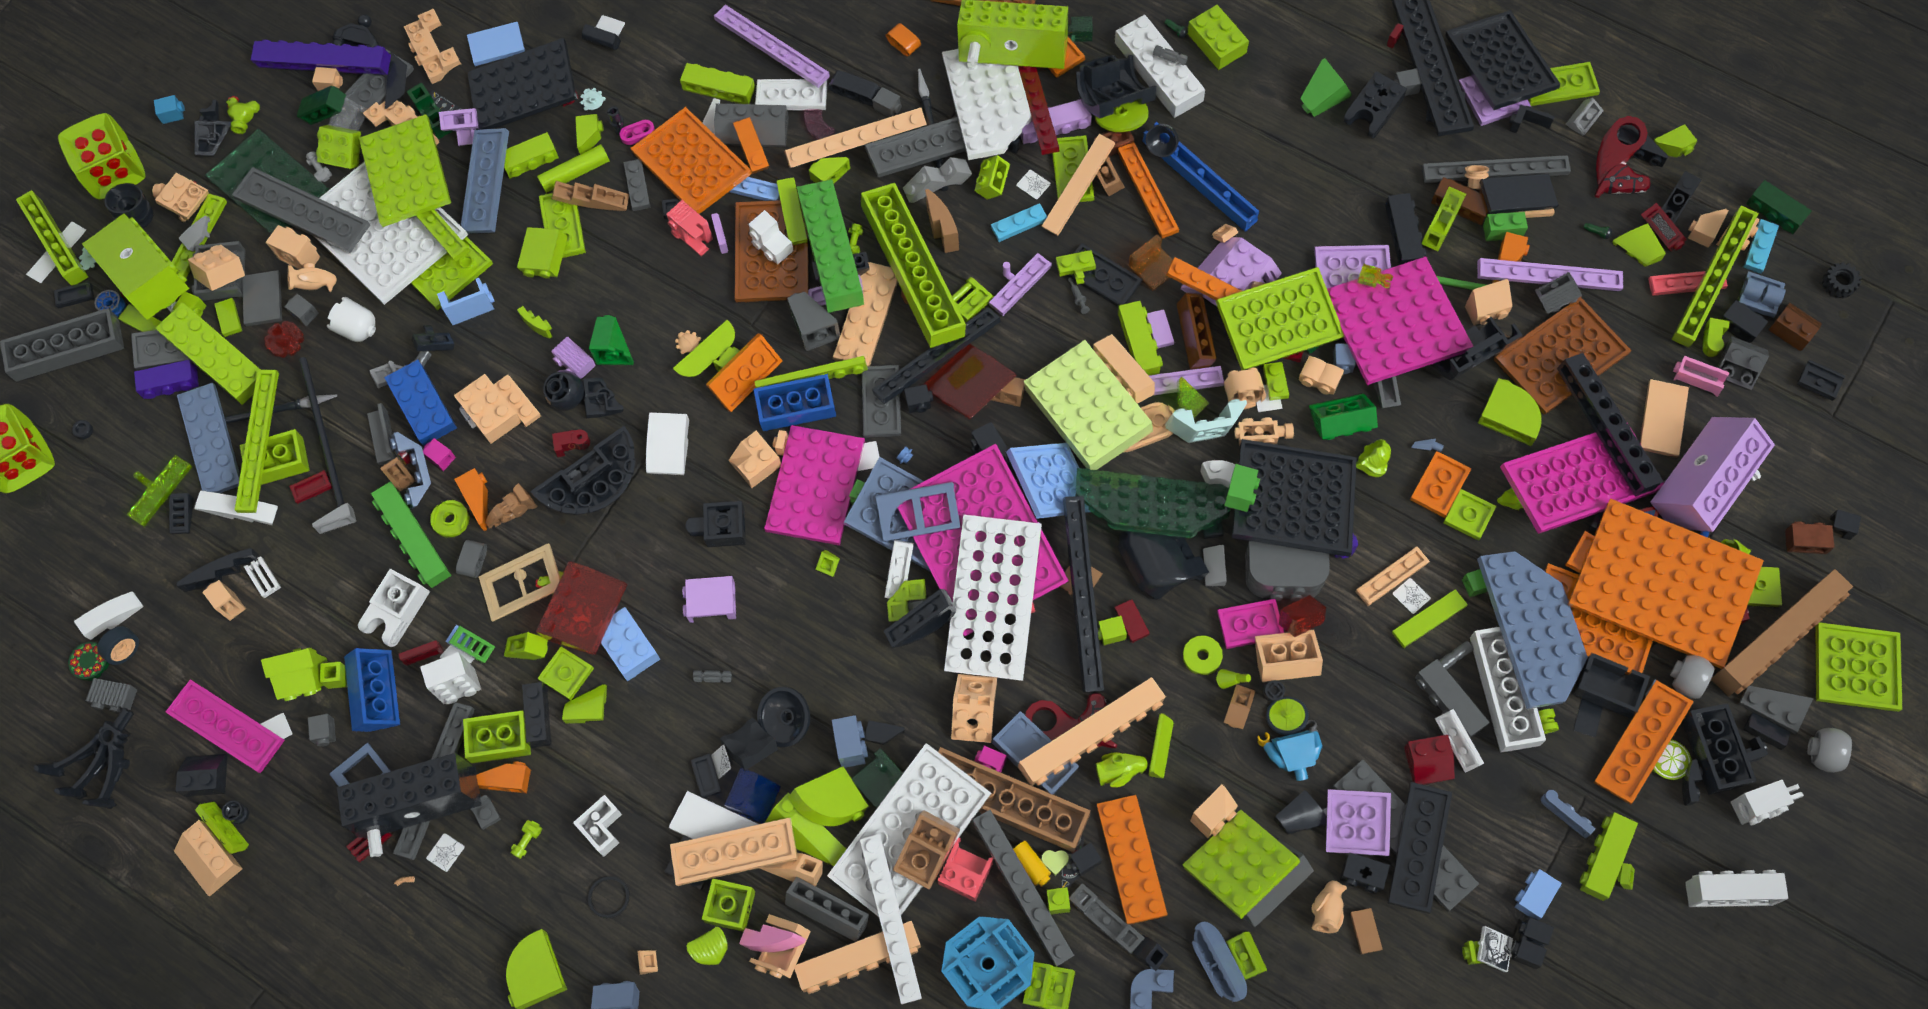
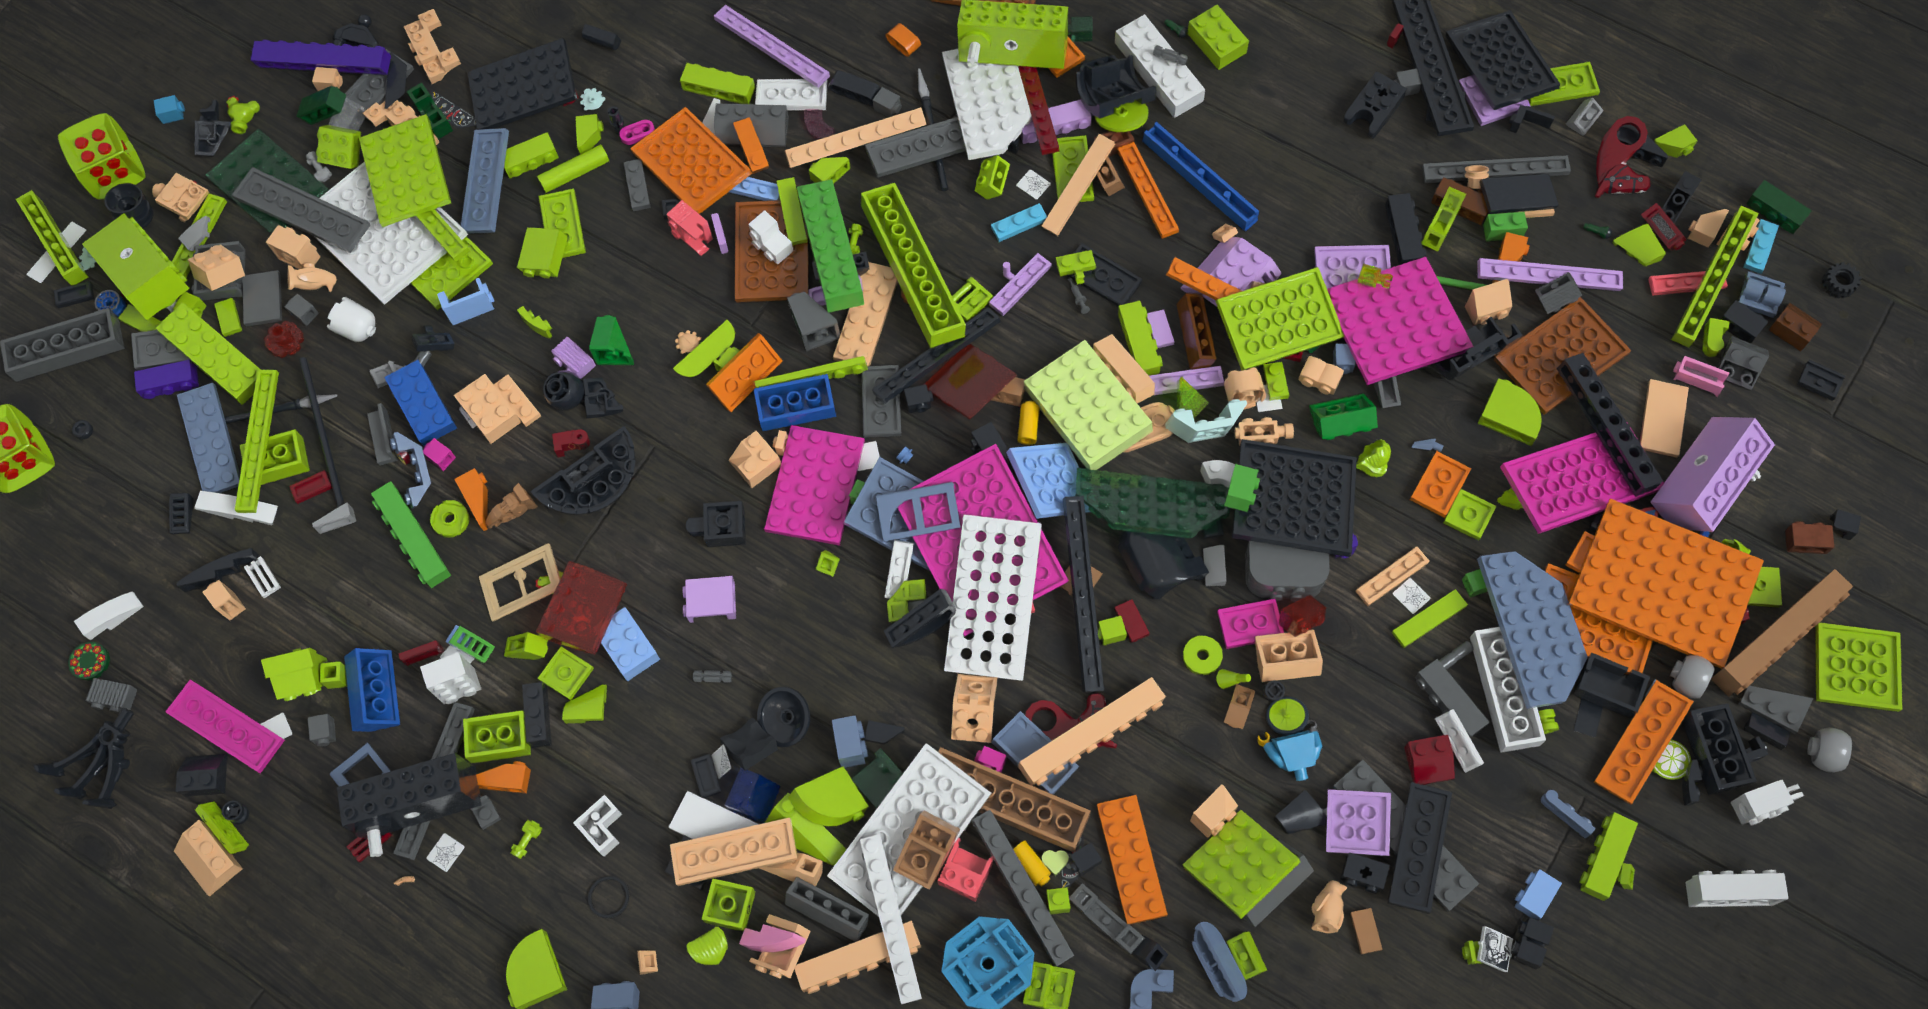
black wheel [97,626,139,665] -> none
clear neon green plate [127,455,192,527] -> none
white brick [358,569,430,647] -> none
medium nougat slope [380,457,416,492] -> none
lavender tile [439,108,478,146] -> none
dark grey beam [456,540,487,578] -> none
light blue tile [467,22,525,66] -> none
medium nougat slope [552,181,629,211] -> none
white sticker [596,15,625,36] -> none
white slope [646,413,689,475] -> none
light grey arch [903,157,972,203] -> none
medium nougat slope [925,189,959,253] -> none
lime animal [1095,753,1148,787] -> none
clear orange bracket [1129,234,1173,290] -> none
black piece [1146,124,1179,157] -> none
lime slope [1148,713,1173,779] -> none
bright green slope [1300,58,1352,117] -> none
none -> yellow brick [1017,401,1040,445]

